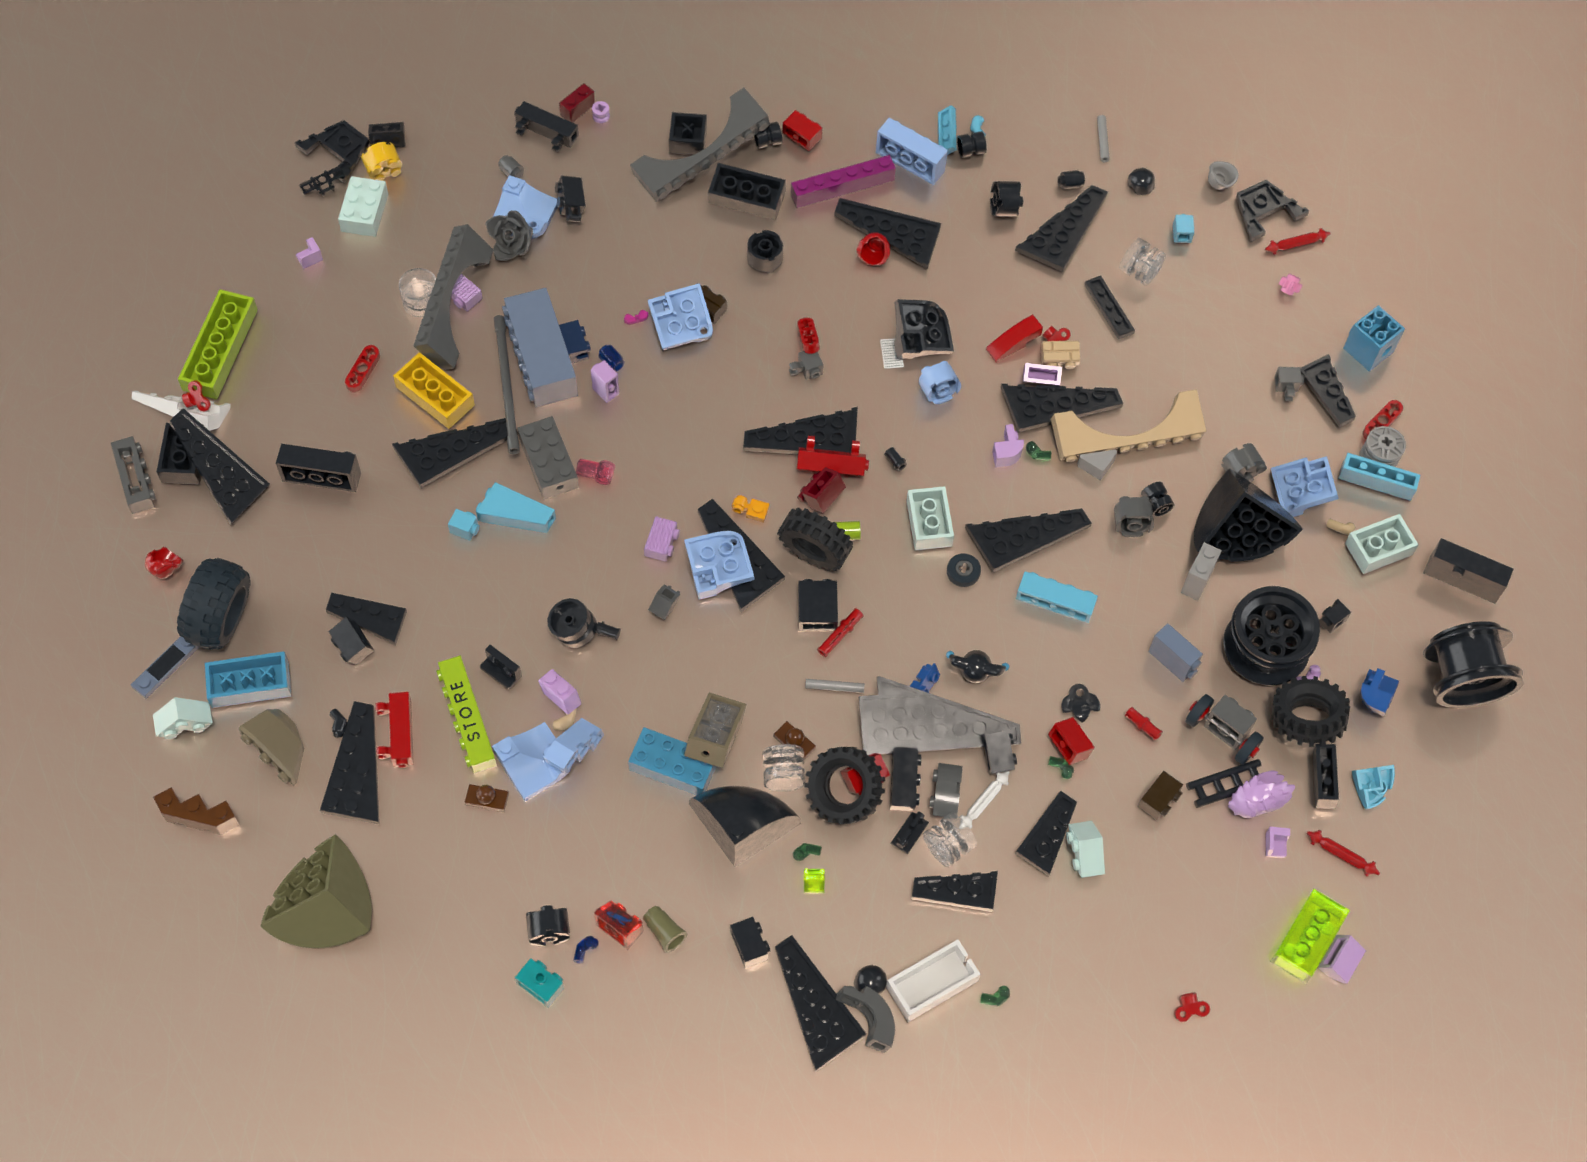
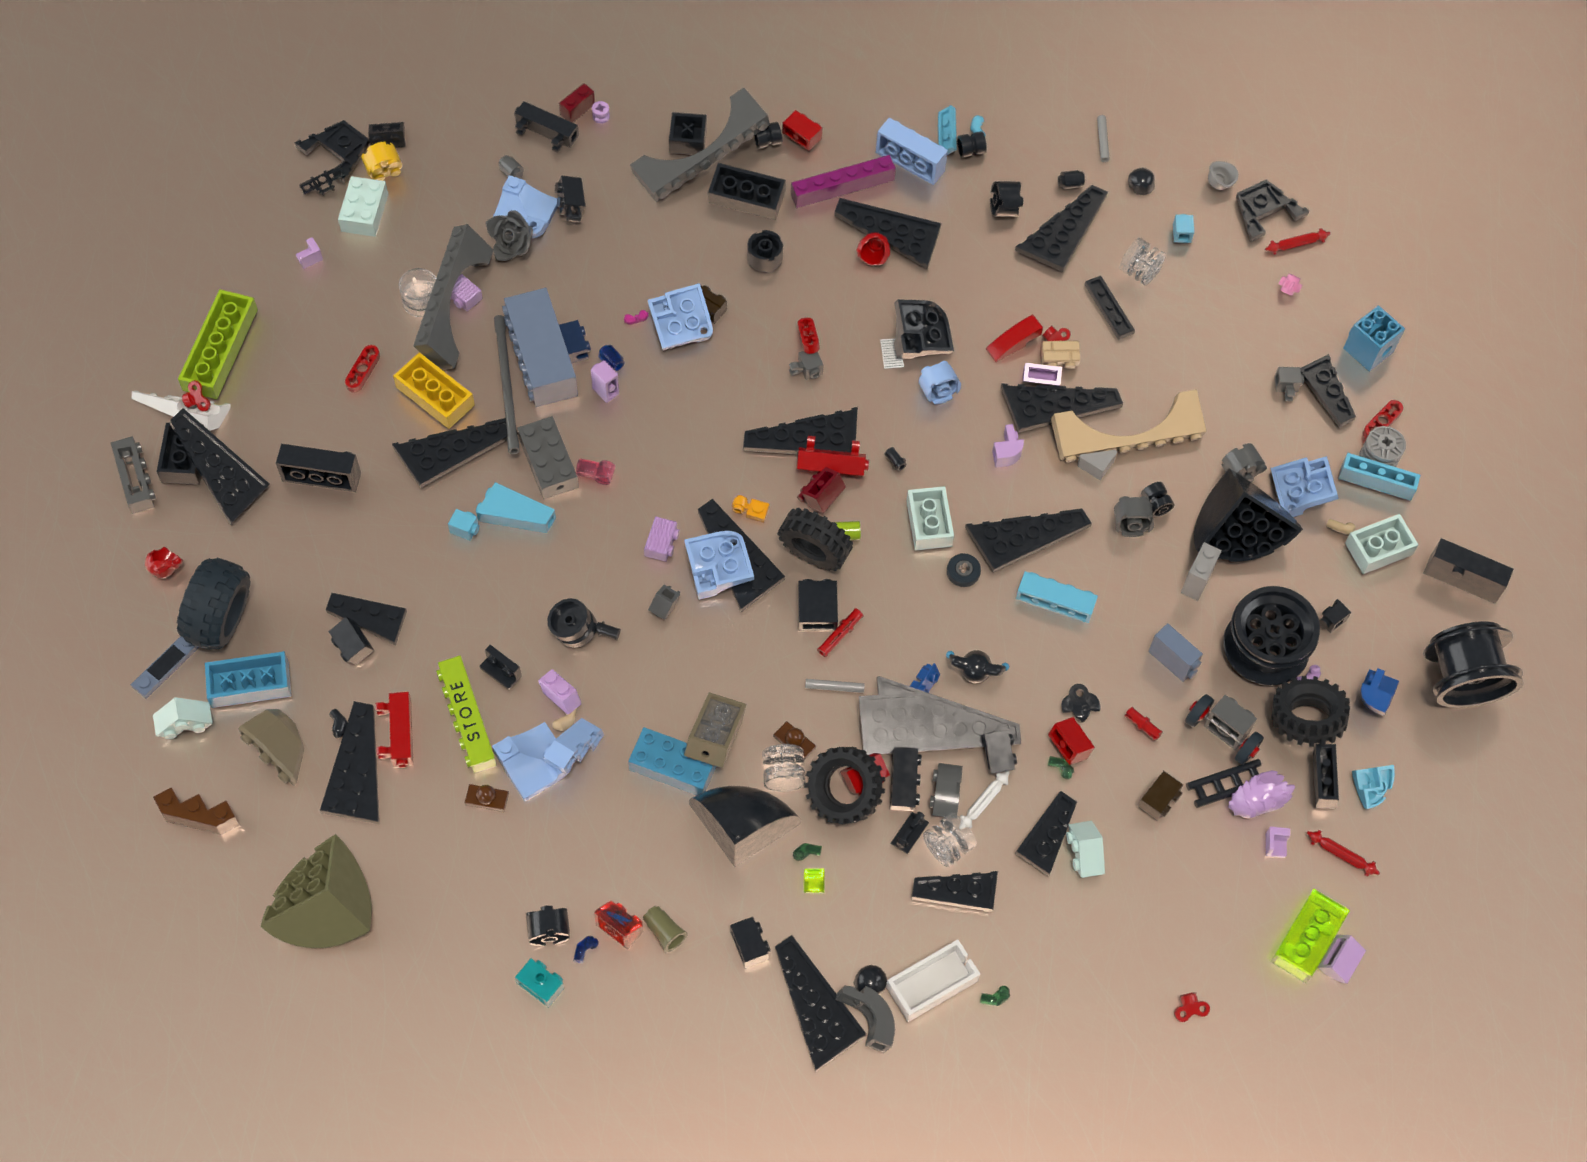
clear green arm [1026,441,1051,460] -> none

